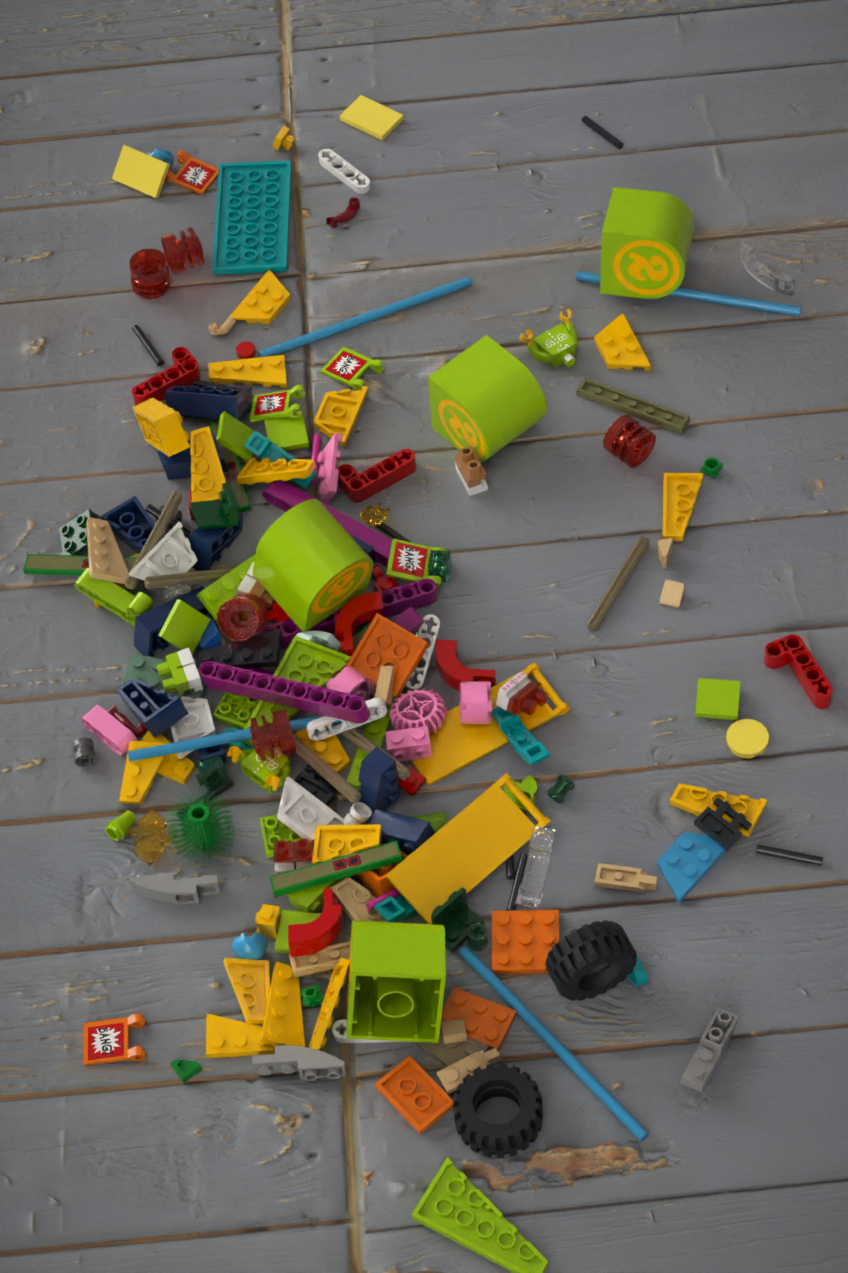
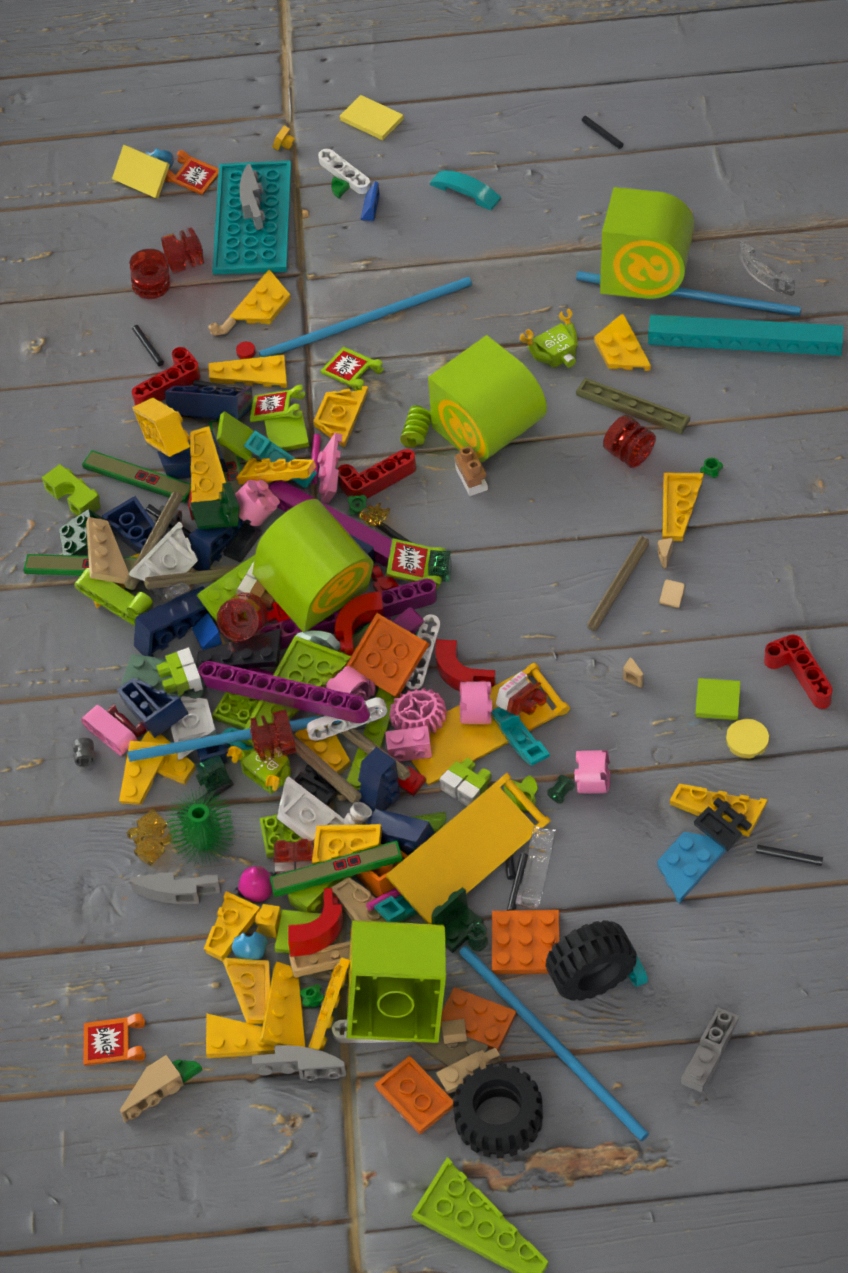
lime cone [105,810,136,841] -> none
lime tile [158,599,211,655] -> none
dark red arm [326,197,360,228] -> none
tan piece [374,666,395,705] -> none
tan hinge [594,863,658,892] -> none
none -> lime arch [42,464,101,516]
none -> tile [82,450,191,503]
none -> tan slope [120,1055,183,1122]
none -> yellow wing [204,891,261,962]
none -> black tile [223,523,262,562]
none -> dark pink hat [234,866,277,902]
none -> bright pink brick [235,480,280,526]
none -> light grey slope [240,164,265,230]
none -> green tile [331,176,350,199]
none -> green plate [347,495,368,515]
none -> blue slope [361,181,380,221]
none -> lime piece [400,405,431,448]
none -> teal slope [430,170,501,211]
none -> hips [440,758,492,806]
none -> bright pink brick [574,750,610,794]
none -> tan slope [623,657,643,688]
none -> teal brick [648,315,844,356]

